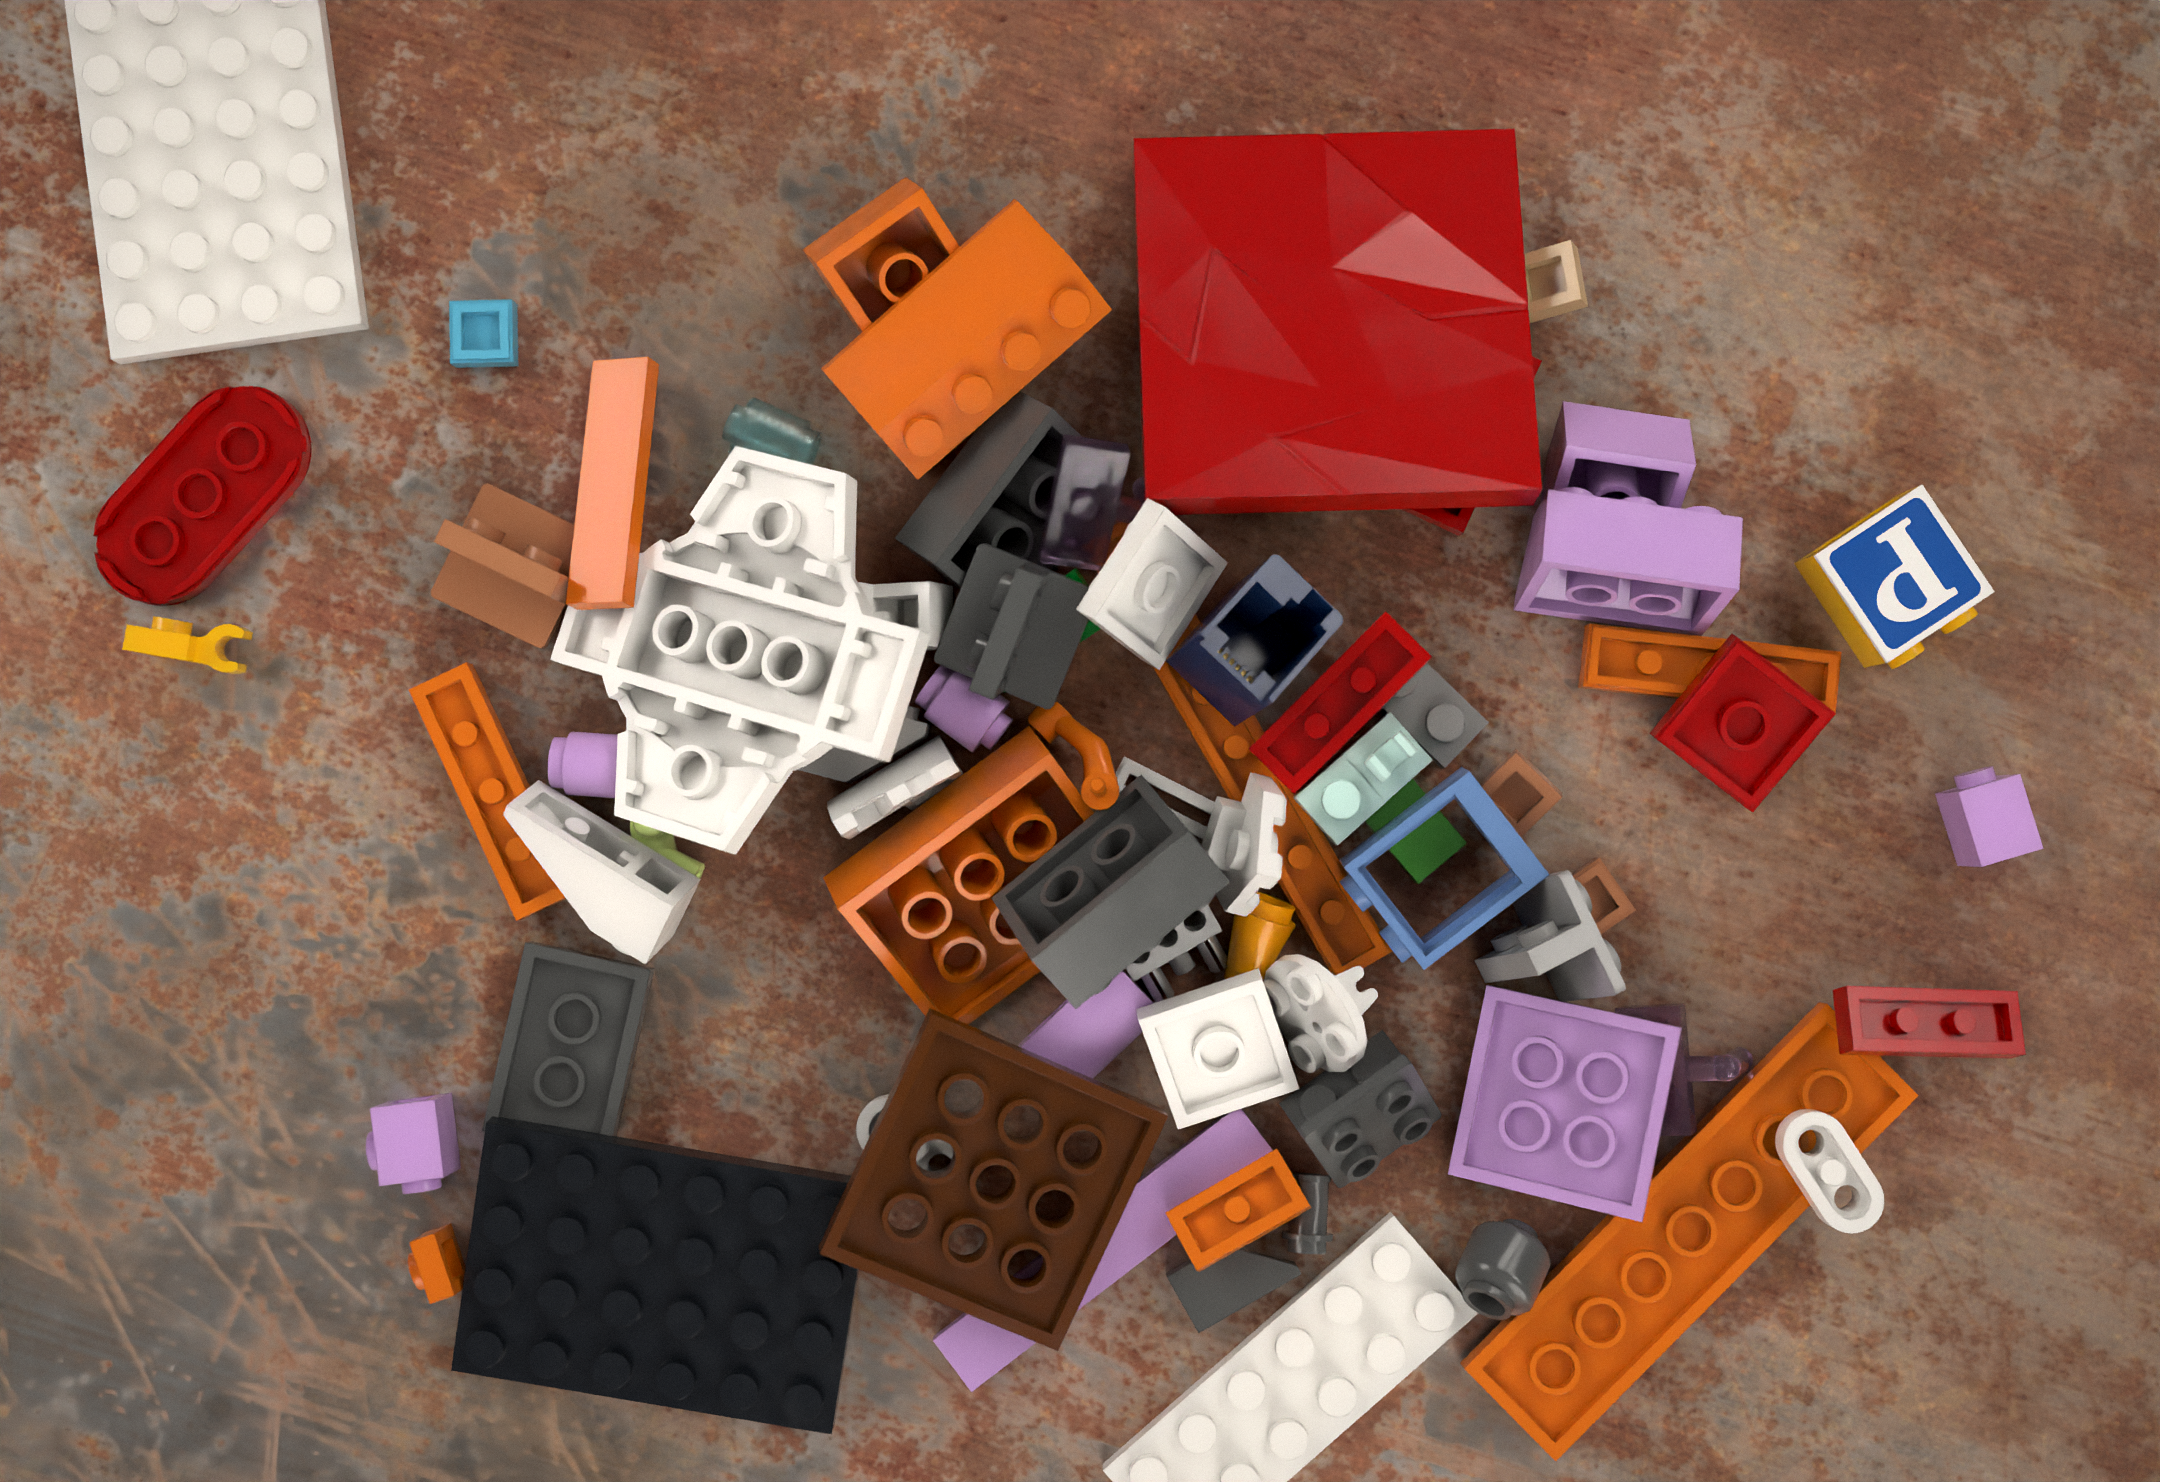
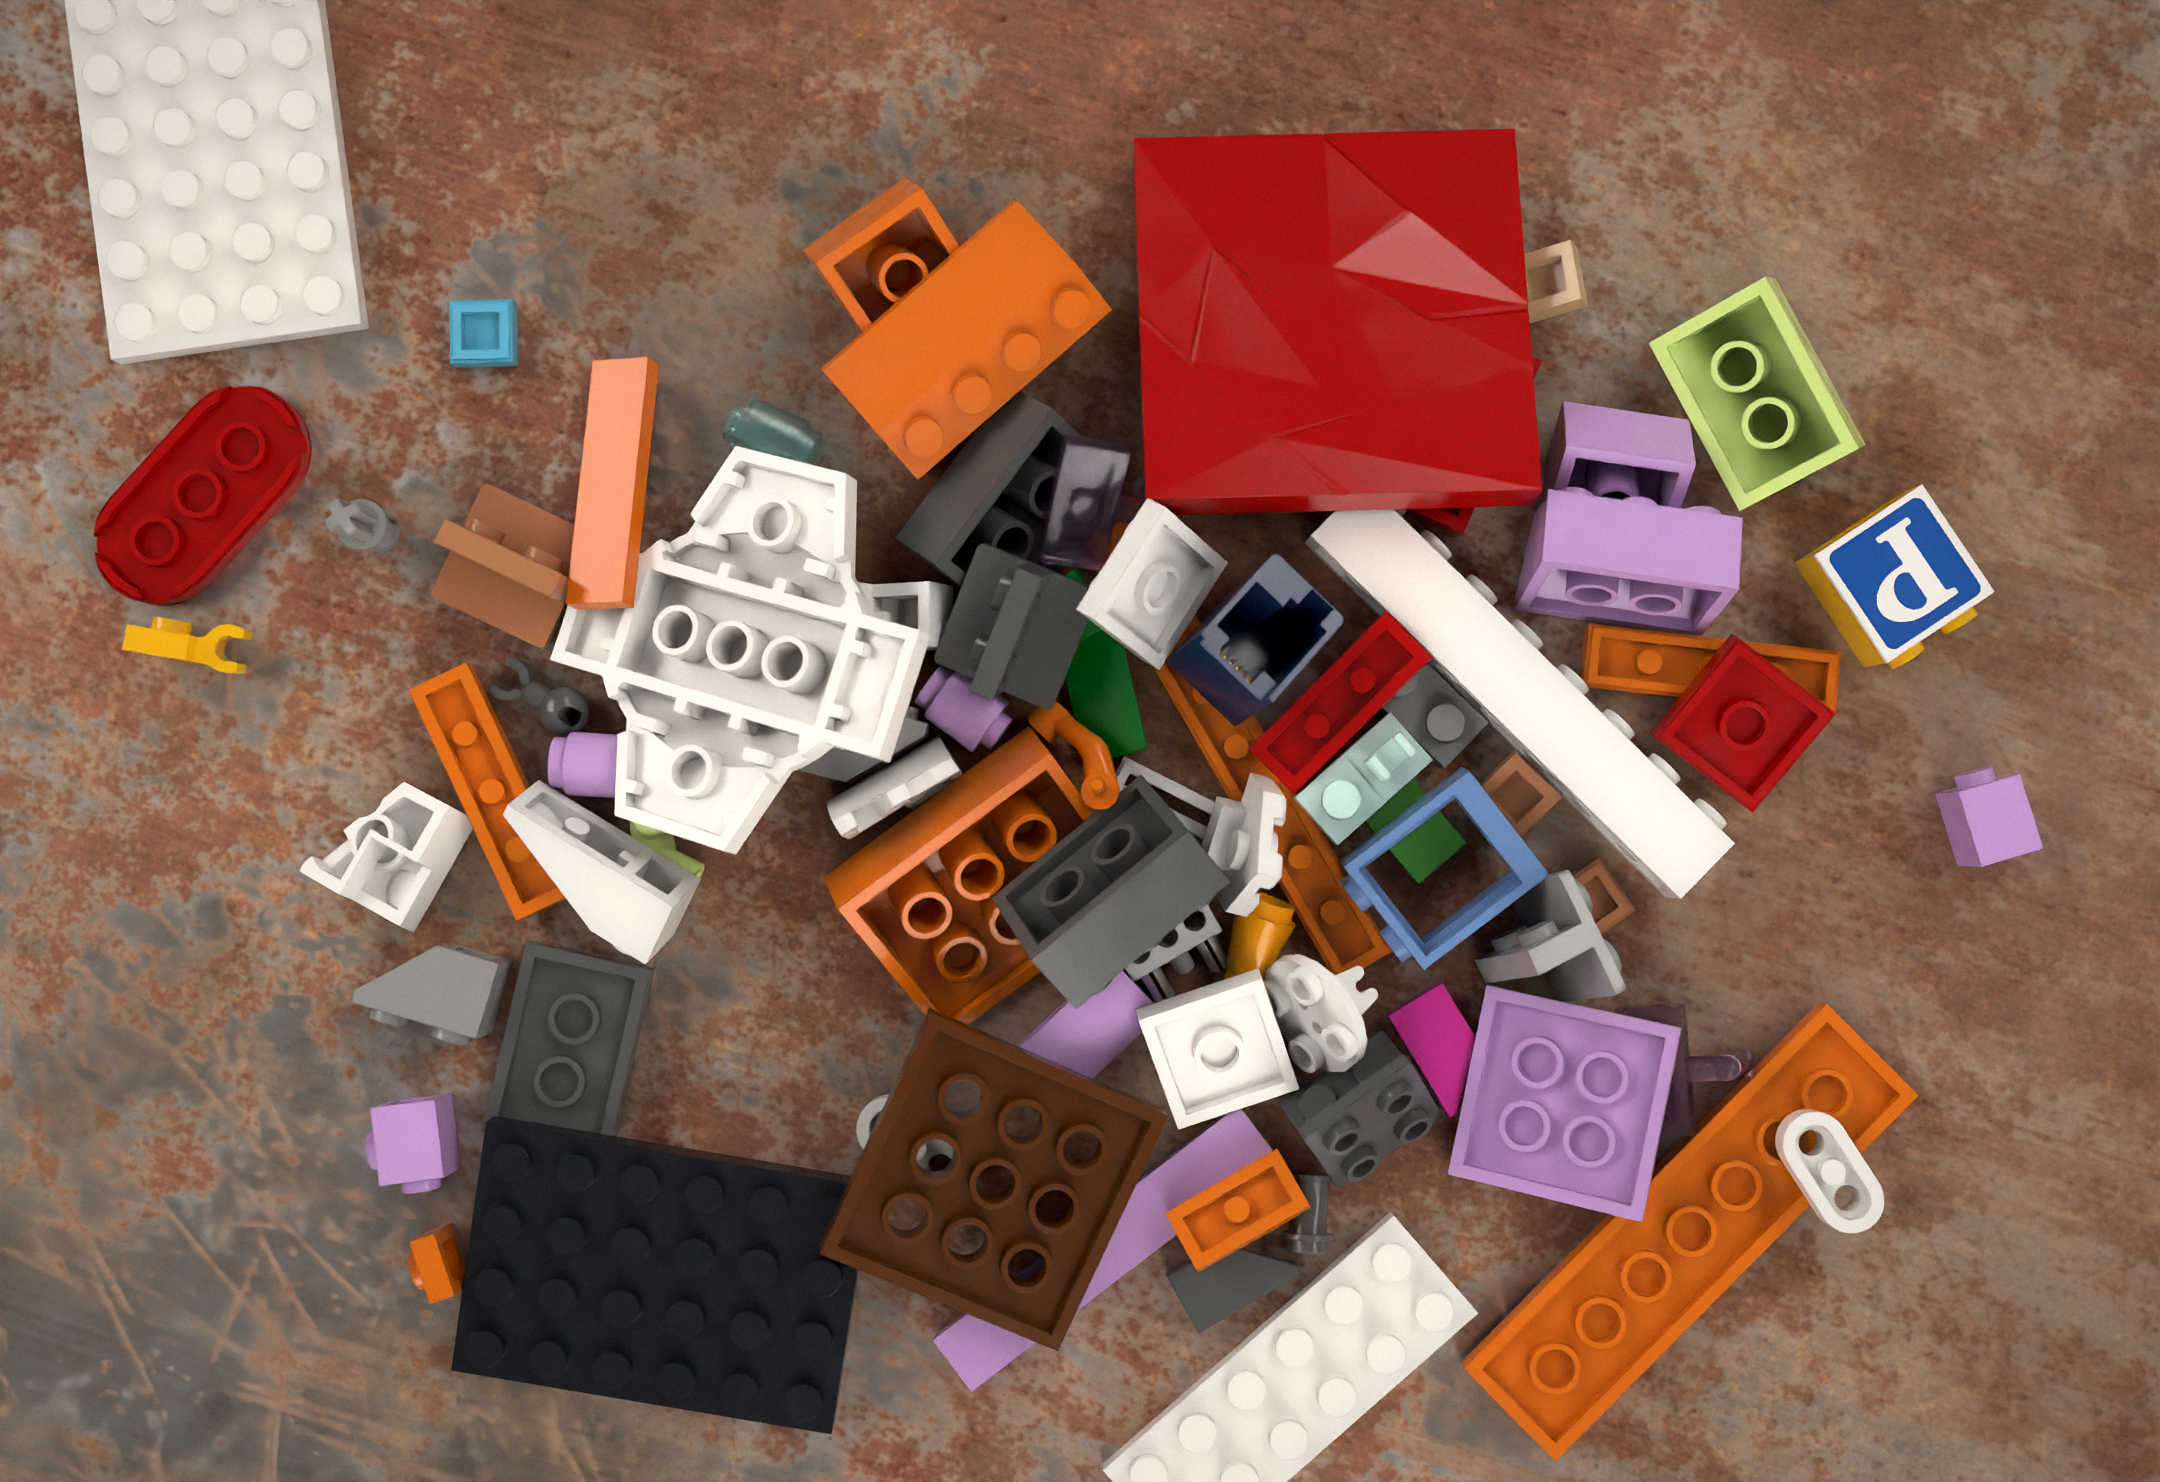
dark grey head [1455,1219,1551,1320] -> none
red plate [1832,986,2026,1059] -> none
none -> white slope [299,782,473,932]
none -> light grey axle [324,498,400,553]
none -> light grey slope [352,943,514,1045]
none -> dark grey arm [489,657,590,737]
none -> green slope [1065,629,1147,759]
none -> white brick [1305,509,1735,899]
none -> dark pink tile [1385,982,1476,1118]
none -> yellowish green slope [1649,277,1866,511]

